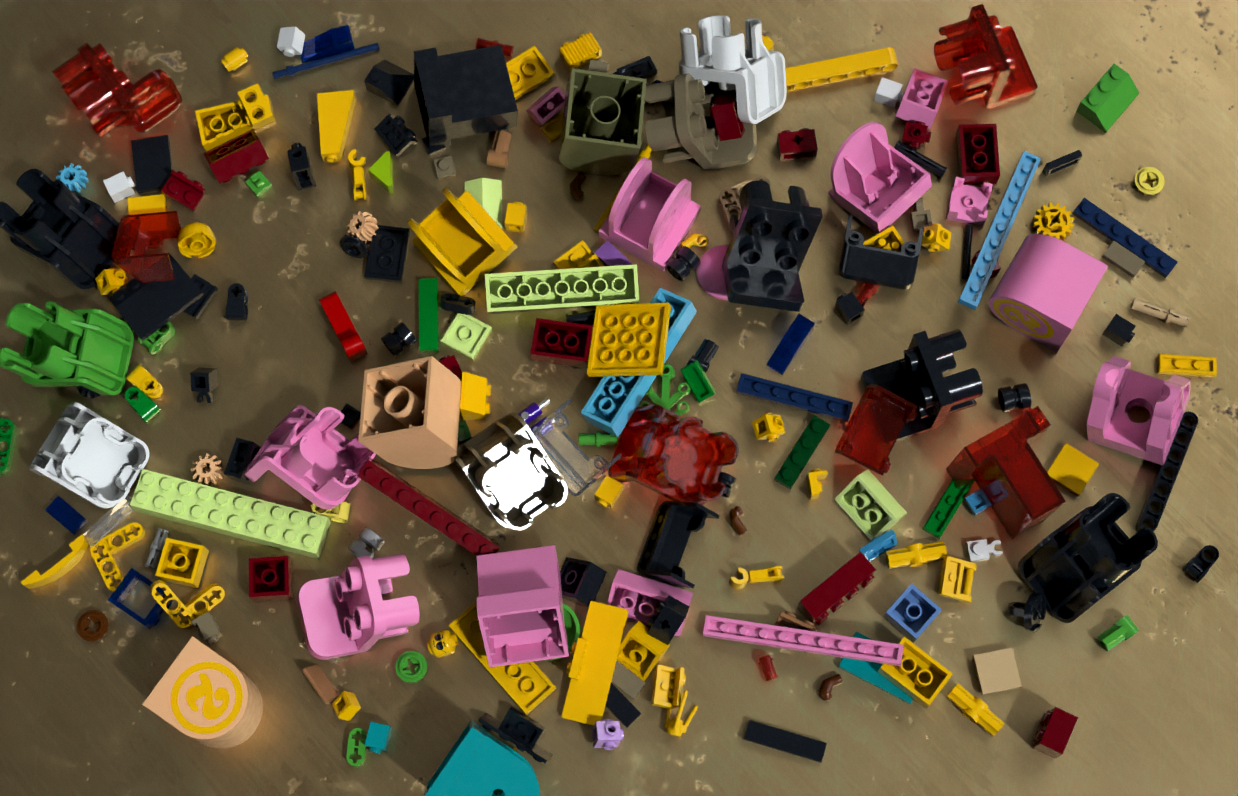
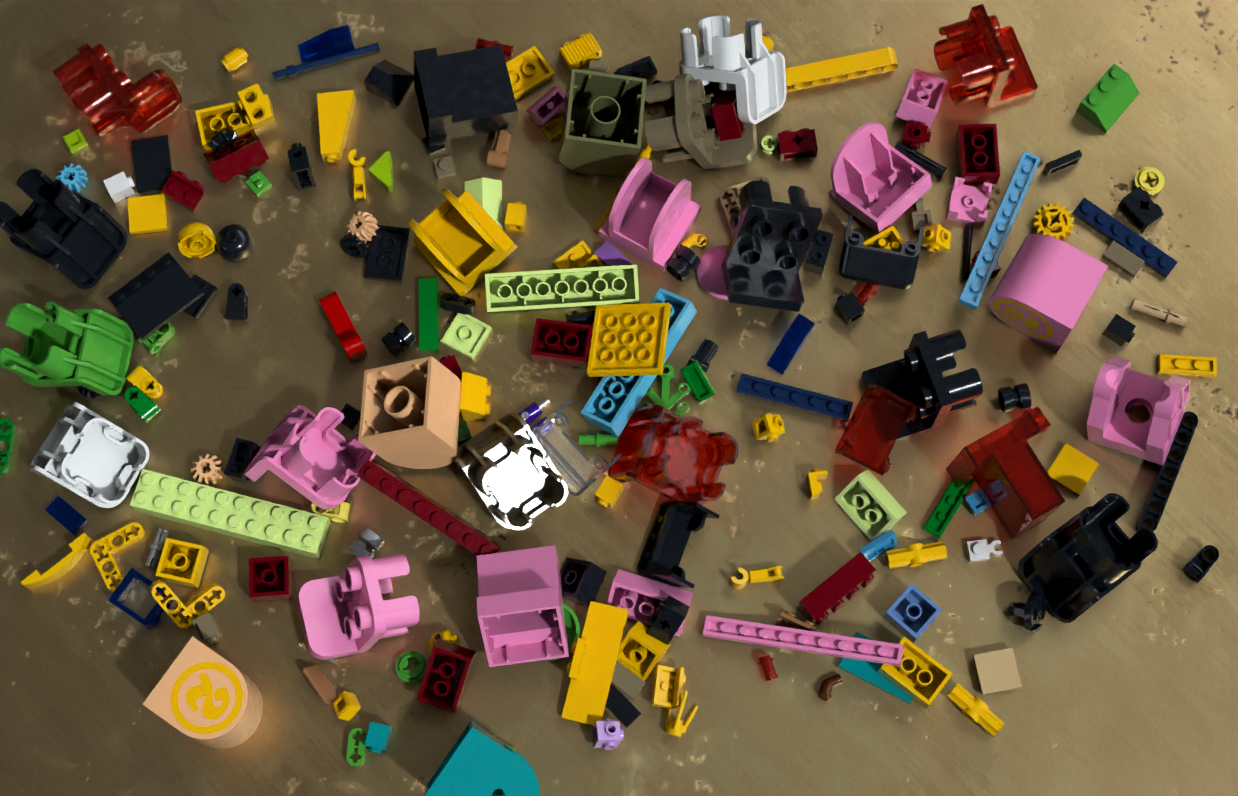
reddish brown gear [77,610,109,642] -> none
clear tile [83,495,134,547] -> none
yellow brick [95,268,128,295] -> none
clear red windscreen [112,211,181,283] -> none
black brick [190,367,218,403] -> none
white brick [277,26,305,57] -> none
black bracket [374,114,418,156] -> none
yellow plate [448,601,557,715] -> none
black bracket [478,707,553,764] -> none
reddish brown arm [570,172,587,200] -> none
black wheel [711,472,737,498] -> none
reddish brown arm [729,506,748,536] -> none
black tile [744,720,827,763] -> none
dark green plate [774,415,830,490] -> none
white brick [874,77,904,108] -> none
yellow plate [938,556,977,603] -> none
dark red brick [1032,707,1078,759] -> none
bright green piece [1097,614,1140,651] -> none
none -> lime tile [63,128,88,154]
none -> black gear [209,130,238,150]
none -> black cylinder [216,224,255,263]
none -> dark red brick [417,638,476,713]
none -> yellowish green bush [761,135,778,154]
none -> black brick [804,229,833,276]
none -> black brick [1118,186,1164,234]

